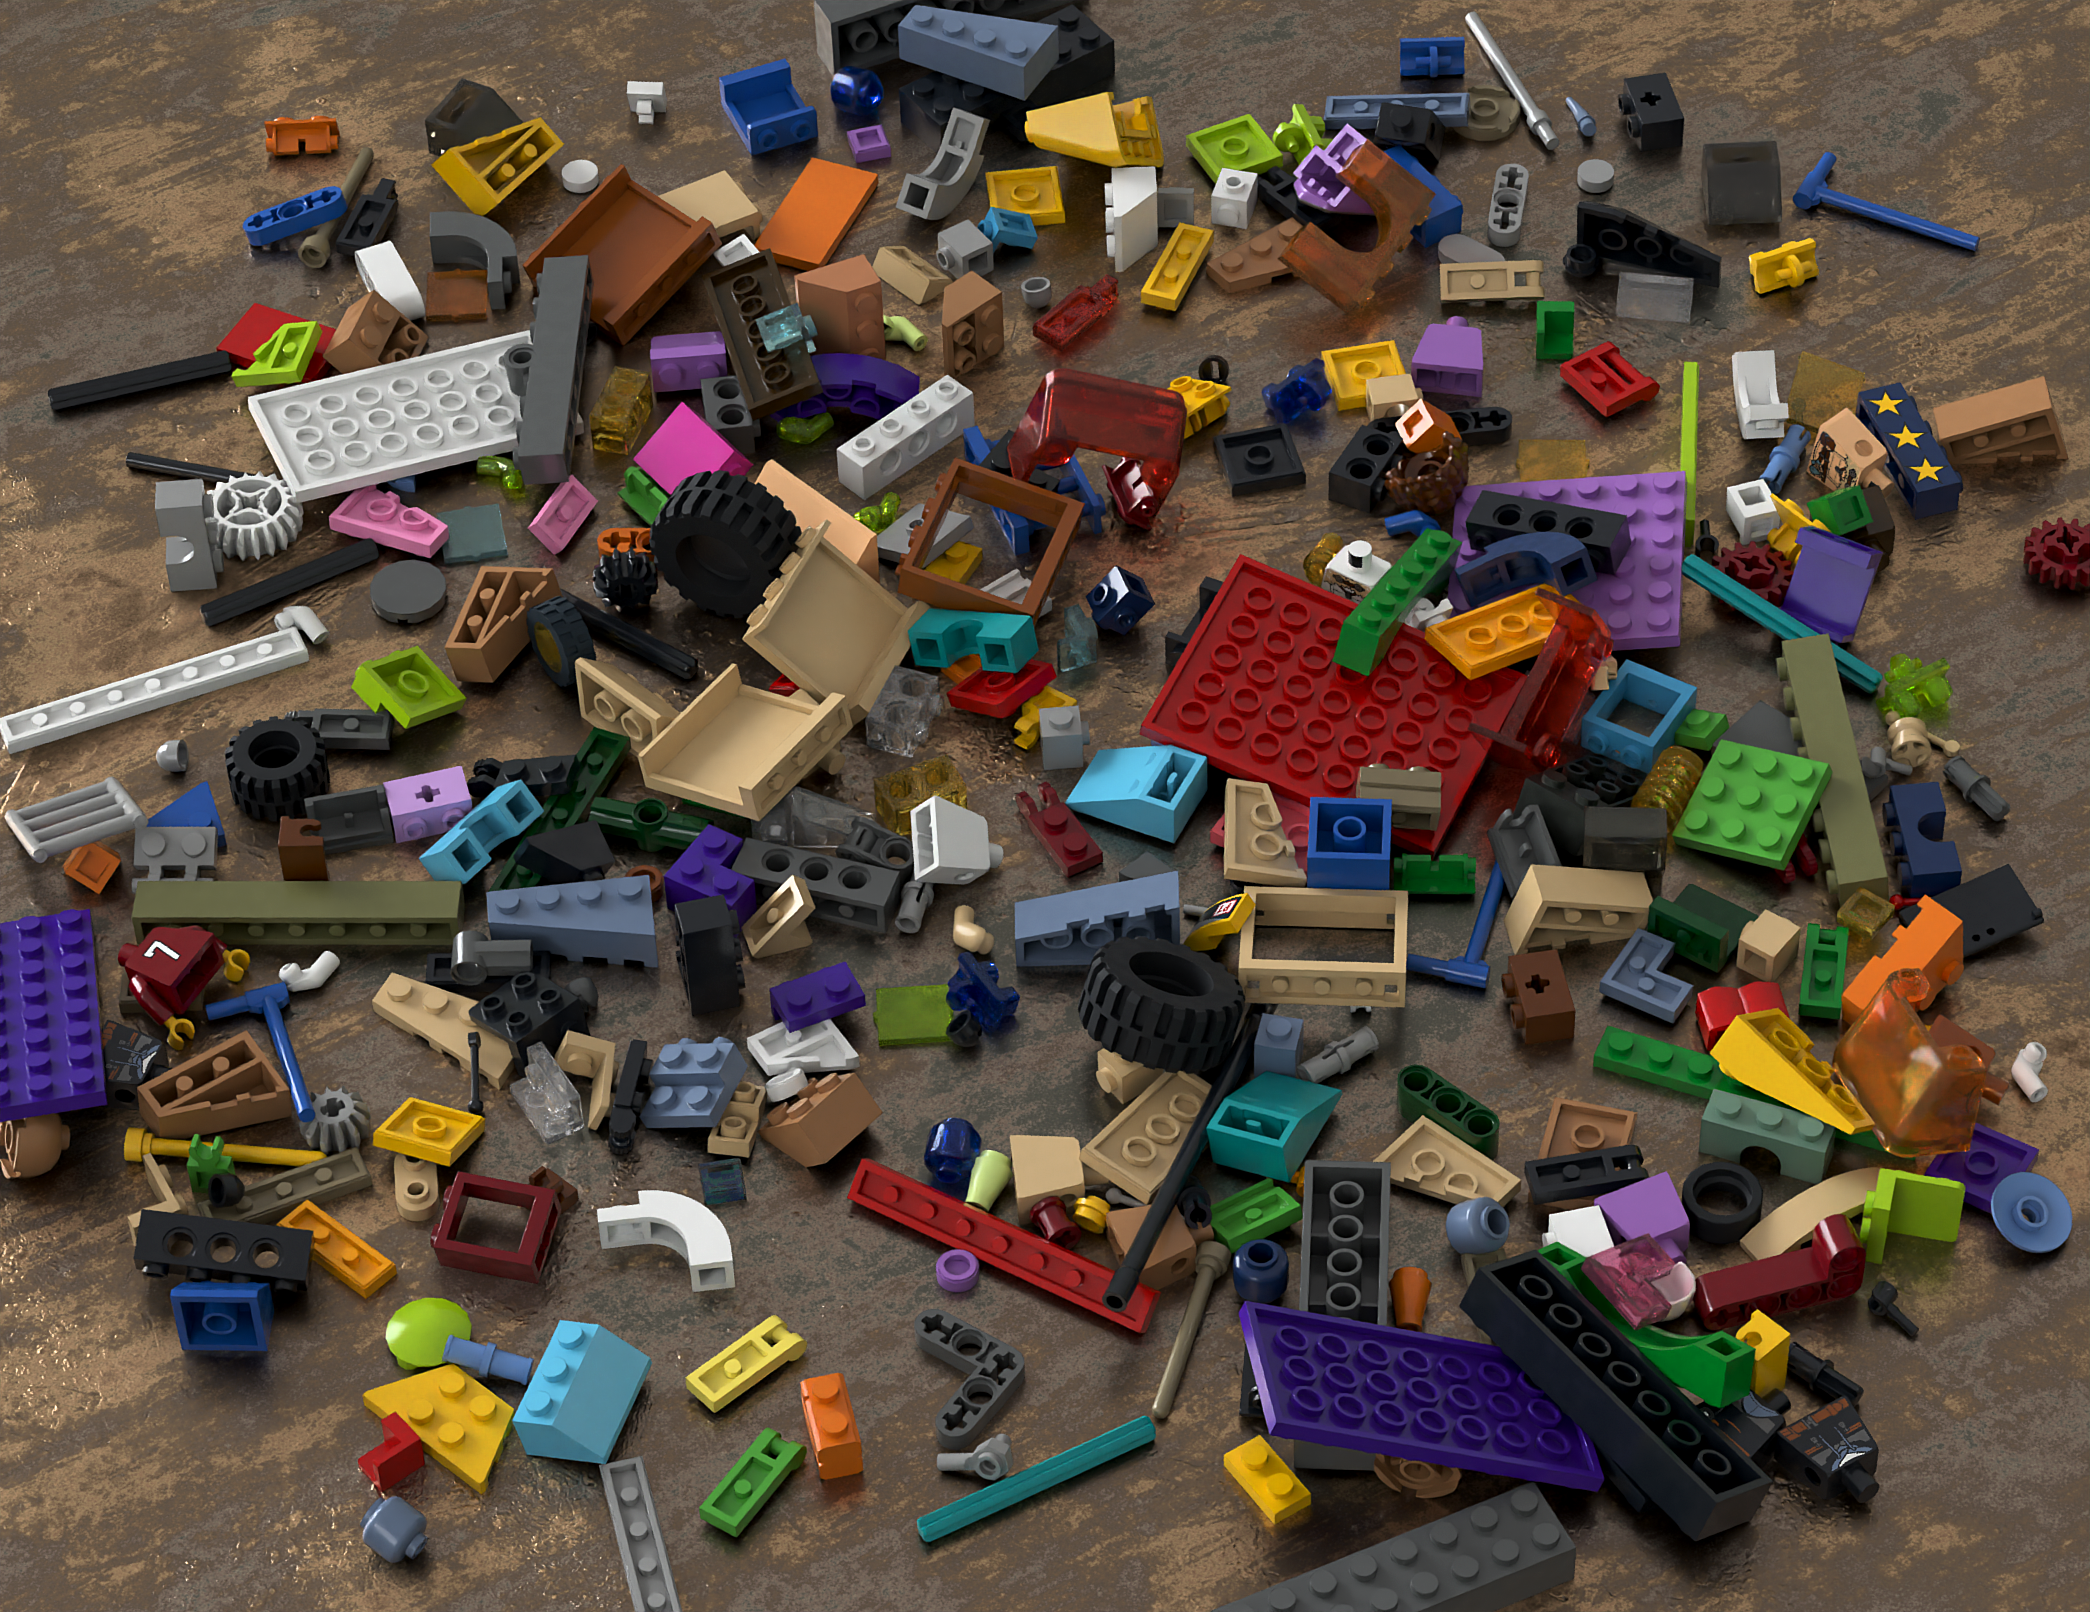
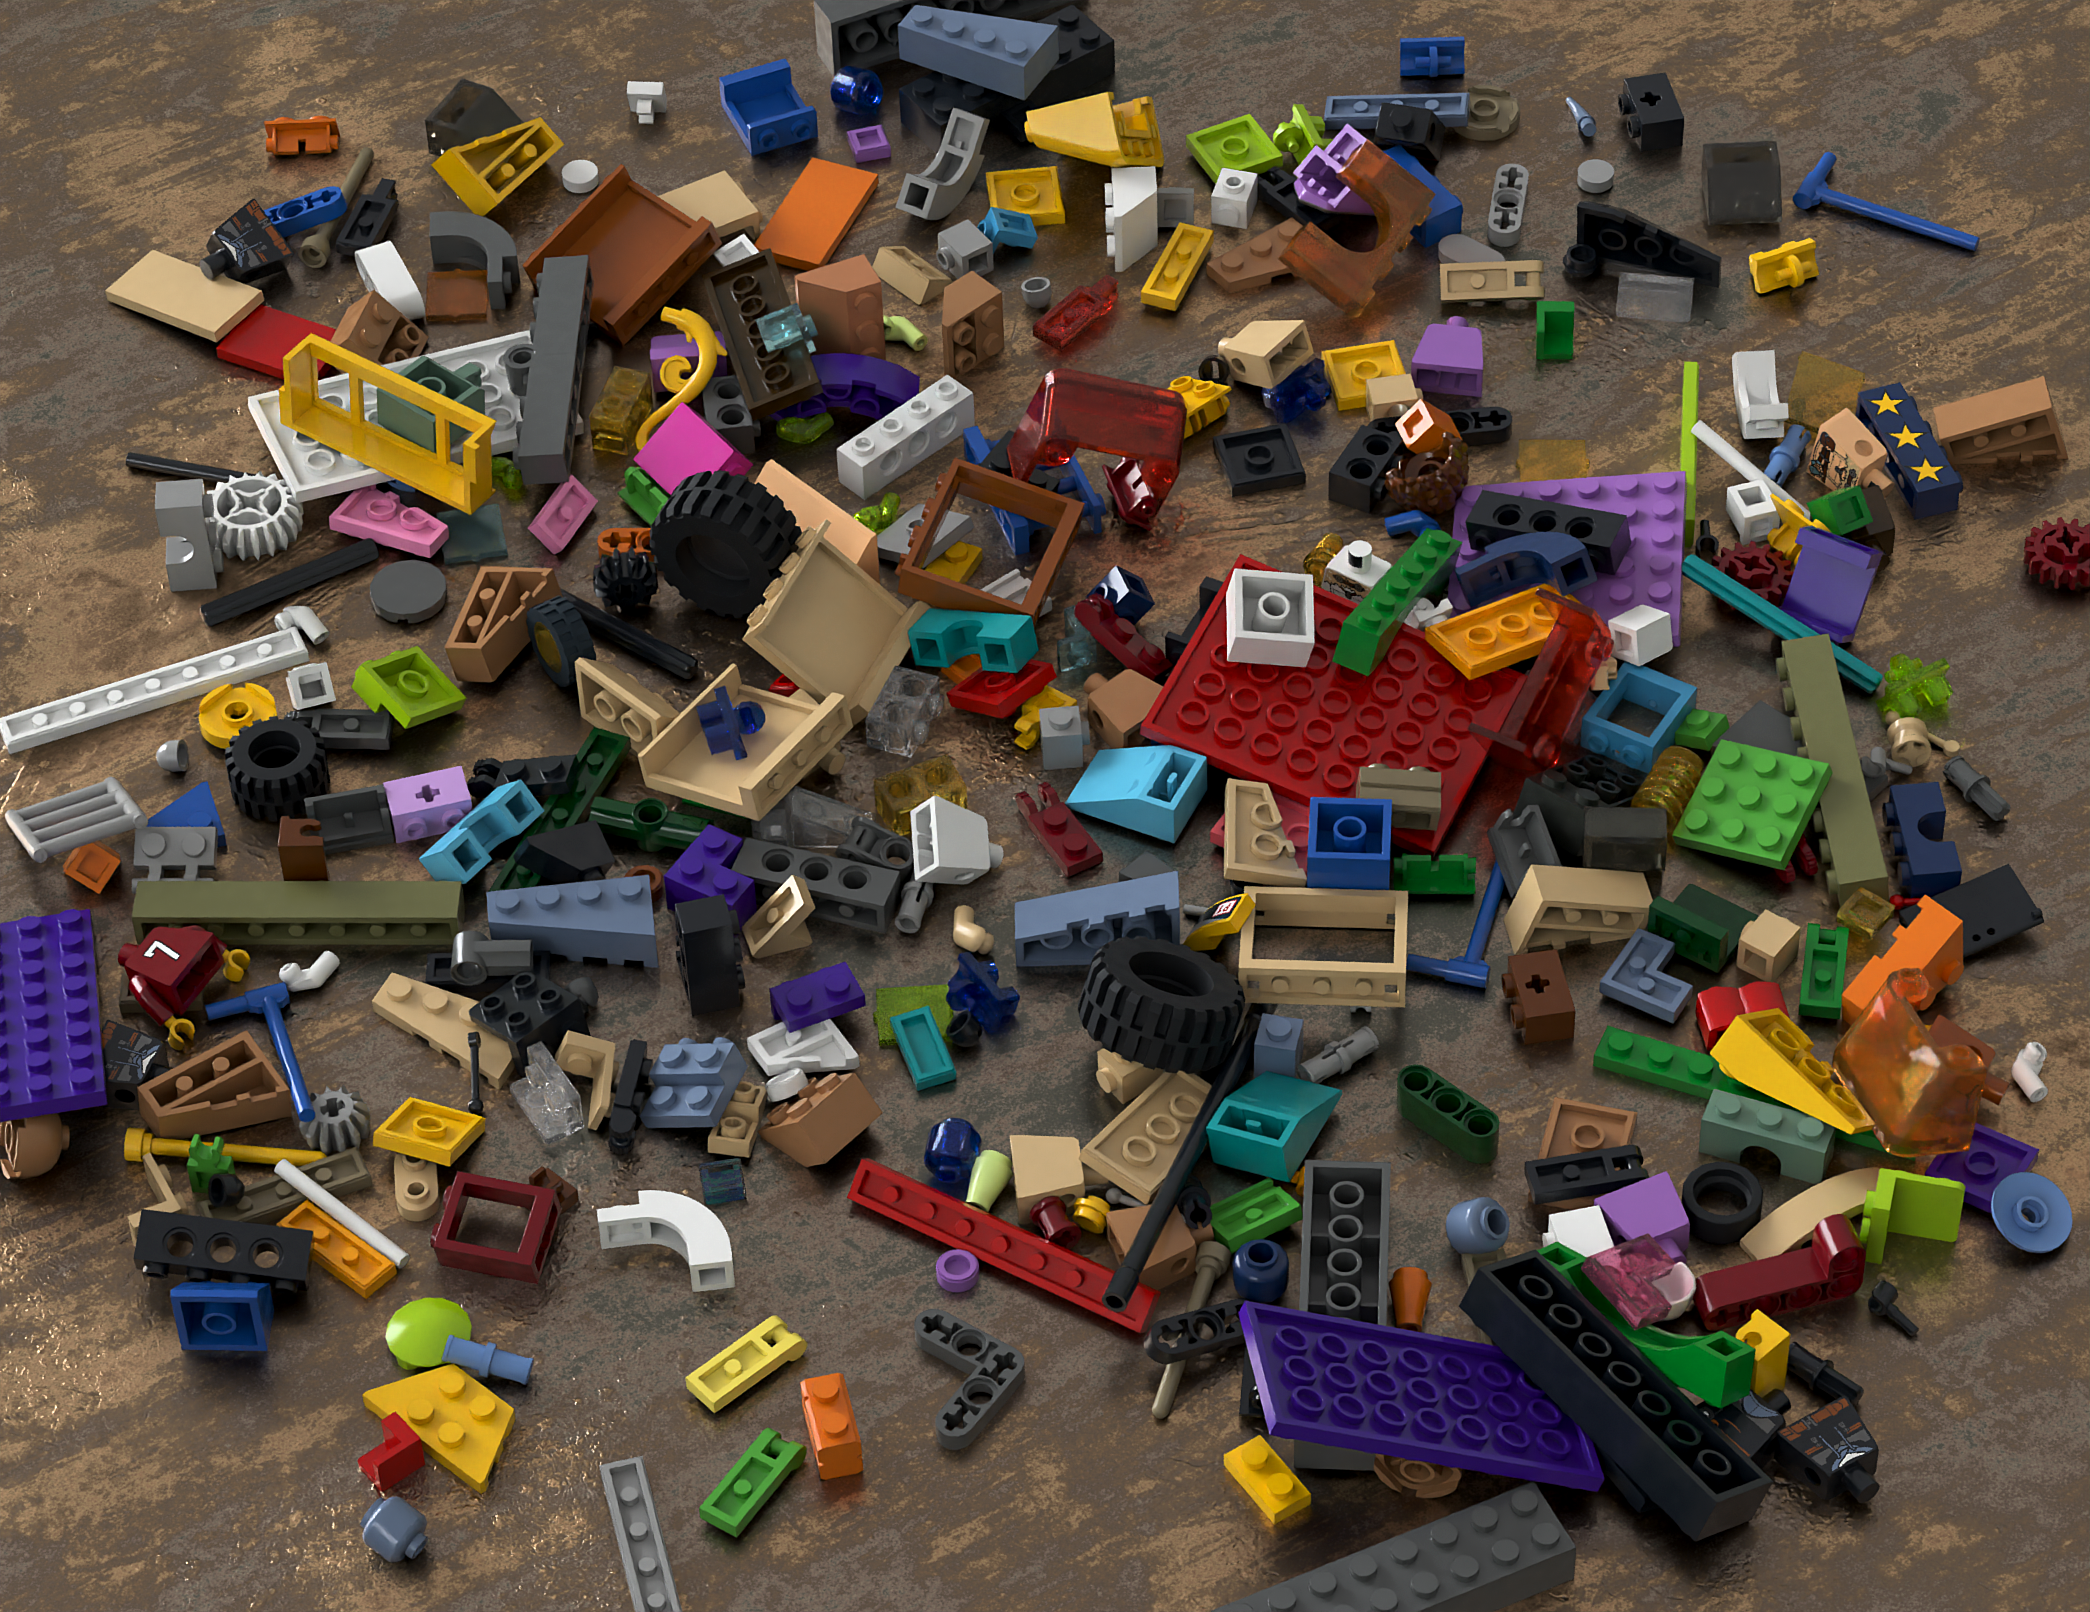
black axle [48,350,232,411] -> none
lime wing [231,321,322,387] -> none
medium azure slope [512,1320,652,1464] -> none
teal axle [917,1416,1156,1542] -> none
light grey piece [937,1434,1013,1481] -> none
tan wing [1373,1115,1521,1207] -> none
light grey bar [1465,12,1560,150] -> none
red plate [1560,341,1660,417] -> none
none -> tan tile [105,250,265,342]
none -> yellow plate [198,683,277,749]
none -> torso [199,199,295,284]
none -> white bar [274,1159,410,1269]
none -> yellow piece [279,333,497,515]
none -> white brick [285,662,336,710]
none -> sand green hinge [376,356,485,454]
none -> yellow plant [635,306,728,452]
none -> clear blue hips [696,686,766,760]
none -> teal tile [890,1006,957,1091]
none -> dark red hinge [1073,593,1173,682]
none -> medium nougat torso [1083,669,1163,749]
none -> black beam [1144,1298,1251,1364]
none -> tan torso [1218,320,1314,389]
none -> white brick [1226,569,1315,667]
none -> white panel [1608,605,1673,666]
none -> white bar [1691,420,1810,520]

